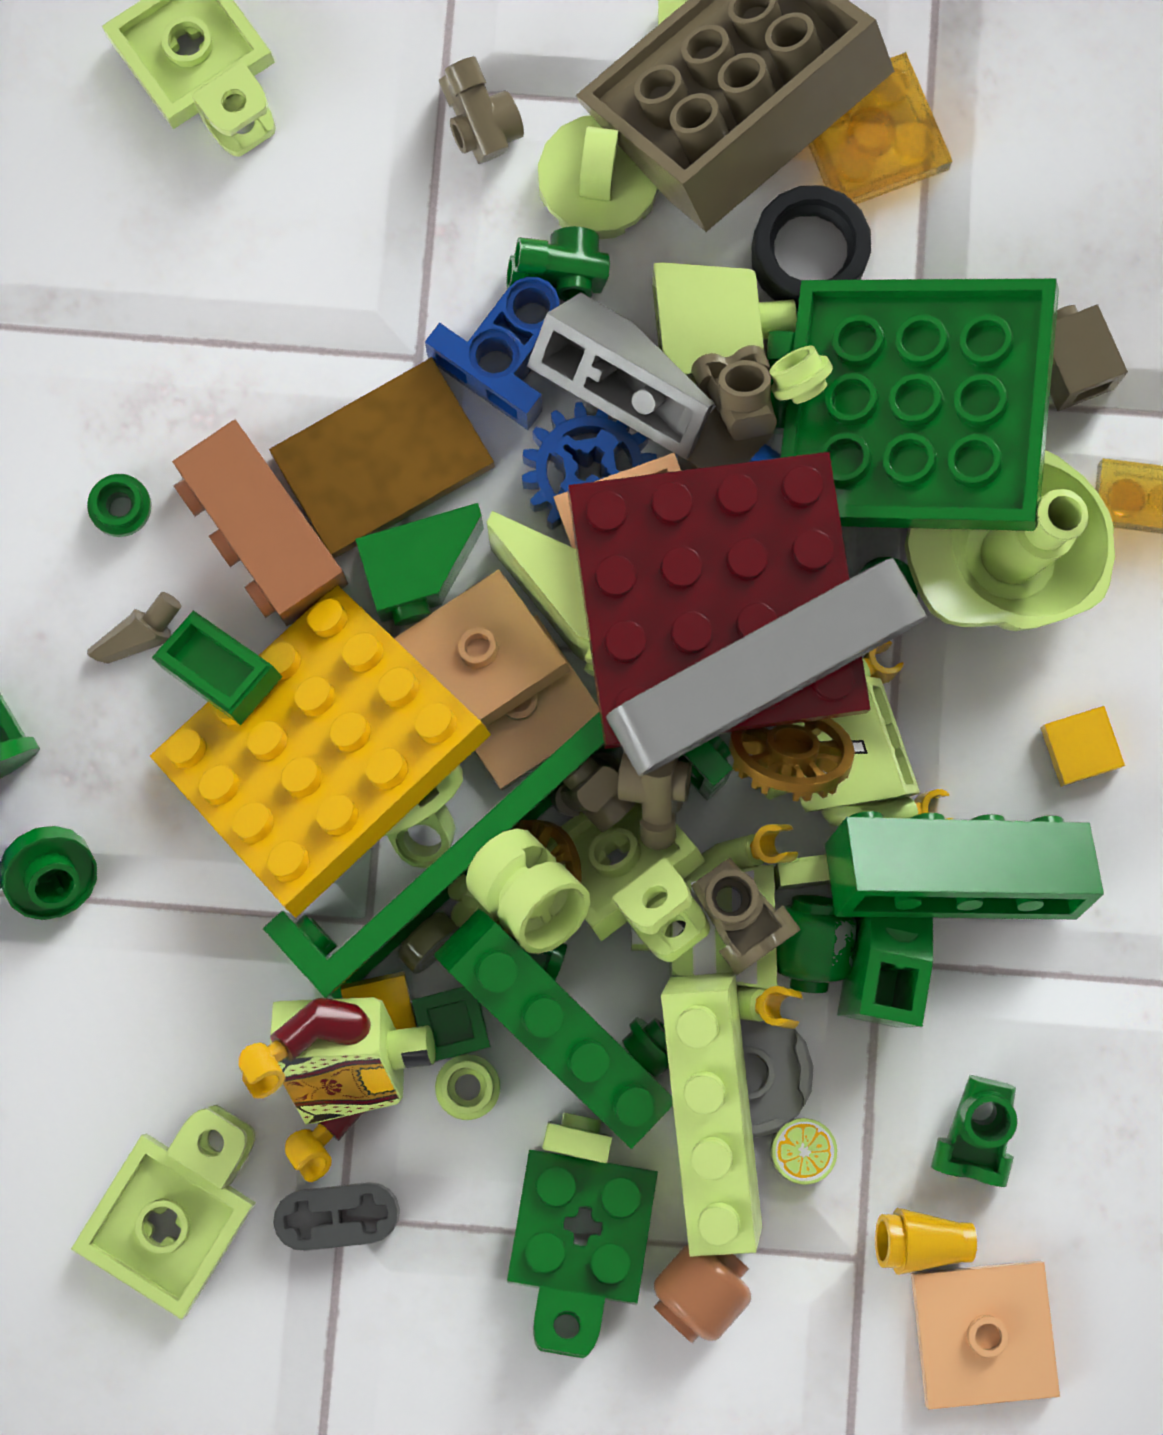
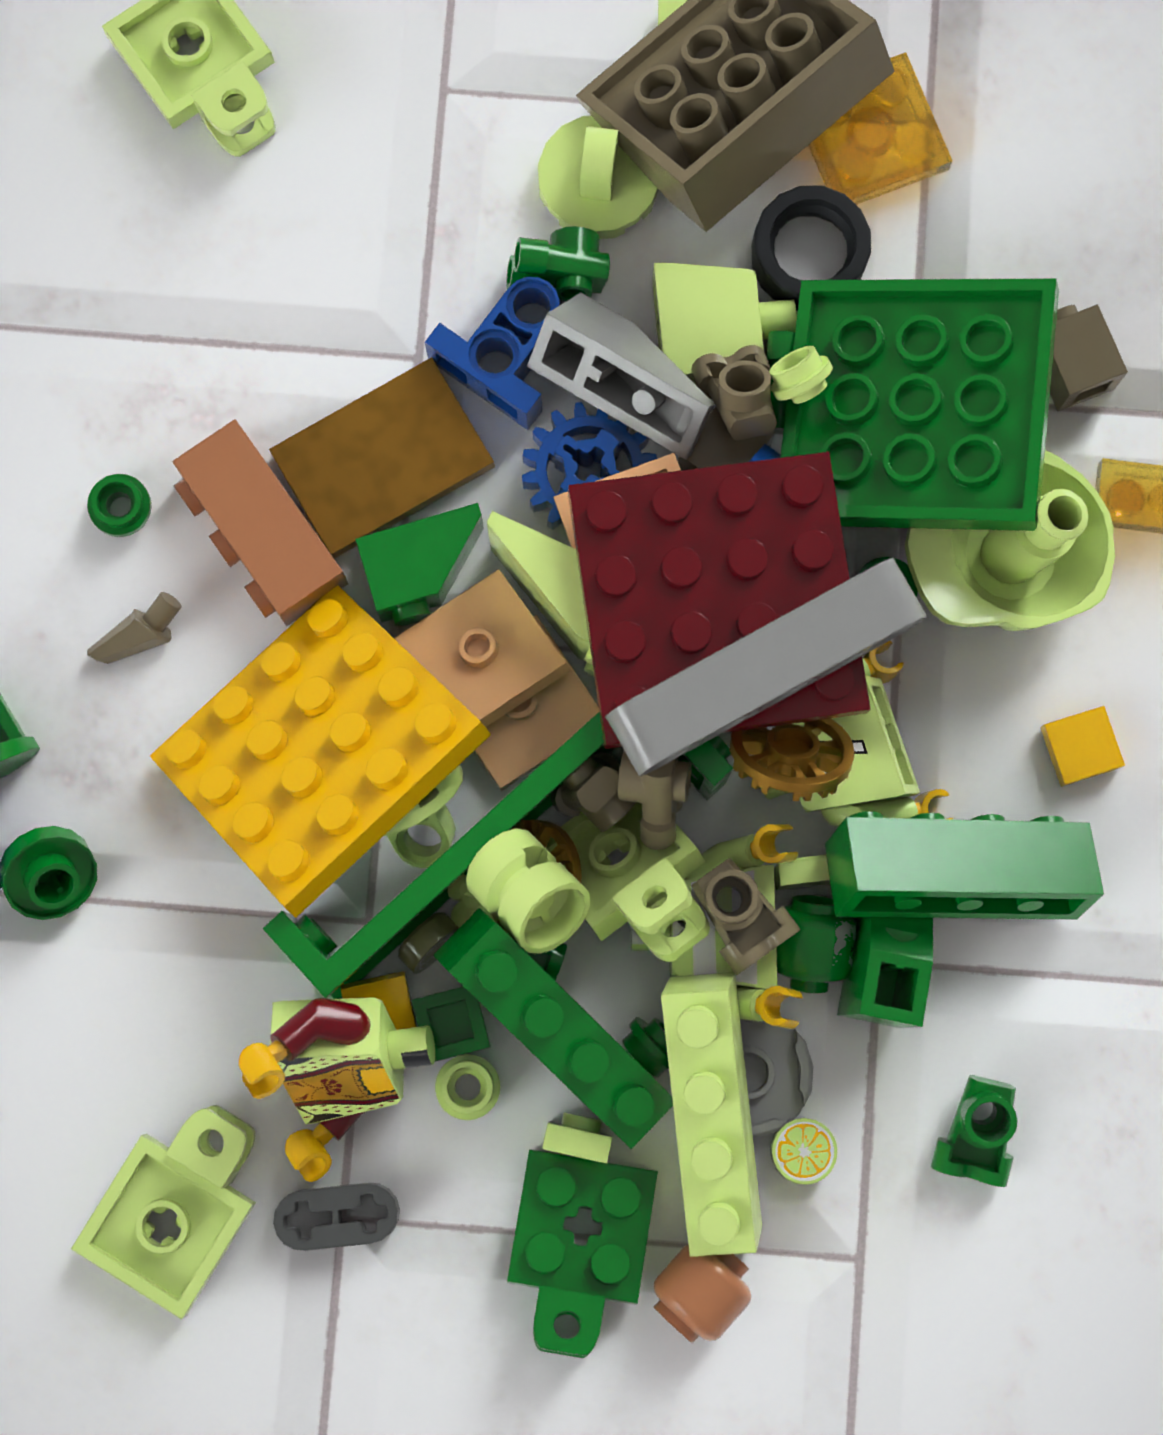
green tile [152,610,283,725] -> none
dark tan plate [438,56,524,164] -> none
yellow cone [875,1208,977,1275] -> none
light nougat plate [911,1261,1060,1409] -> none

